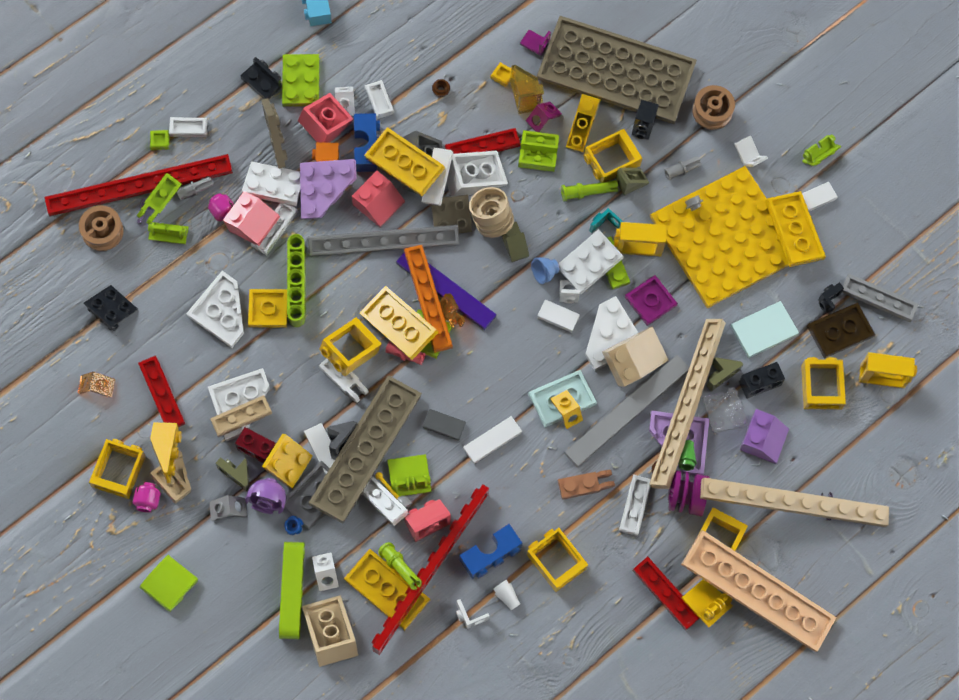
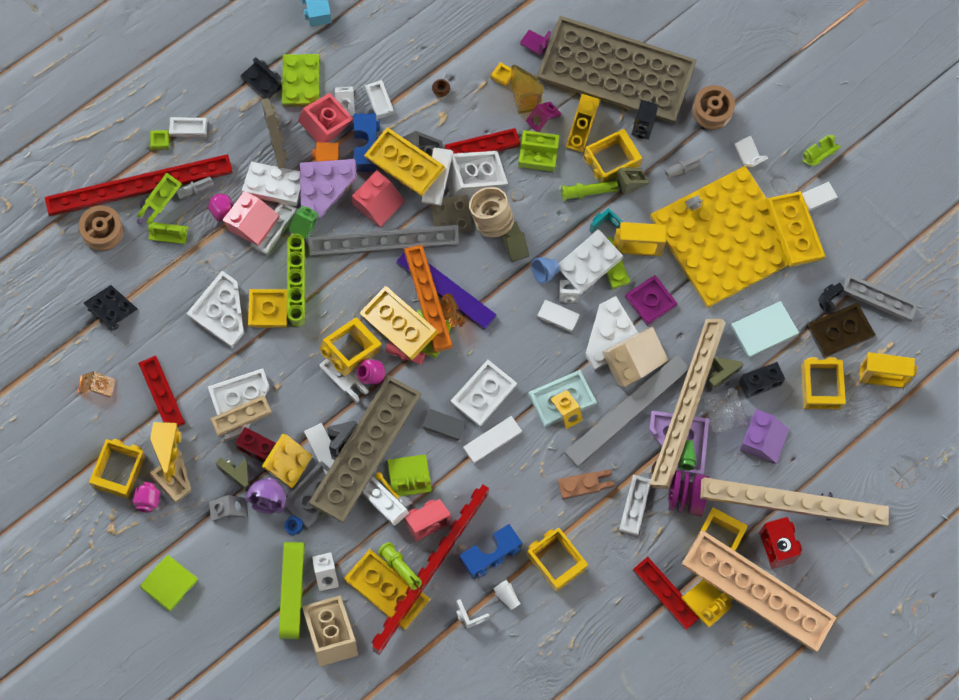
none -> bright green brick [289,206,319,239]
none -> dark pink head [356,359,385,385]
none -> white plate [450,360,517,427]
none -> red brick [759,517,802,569]

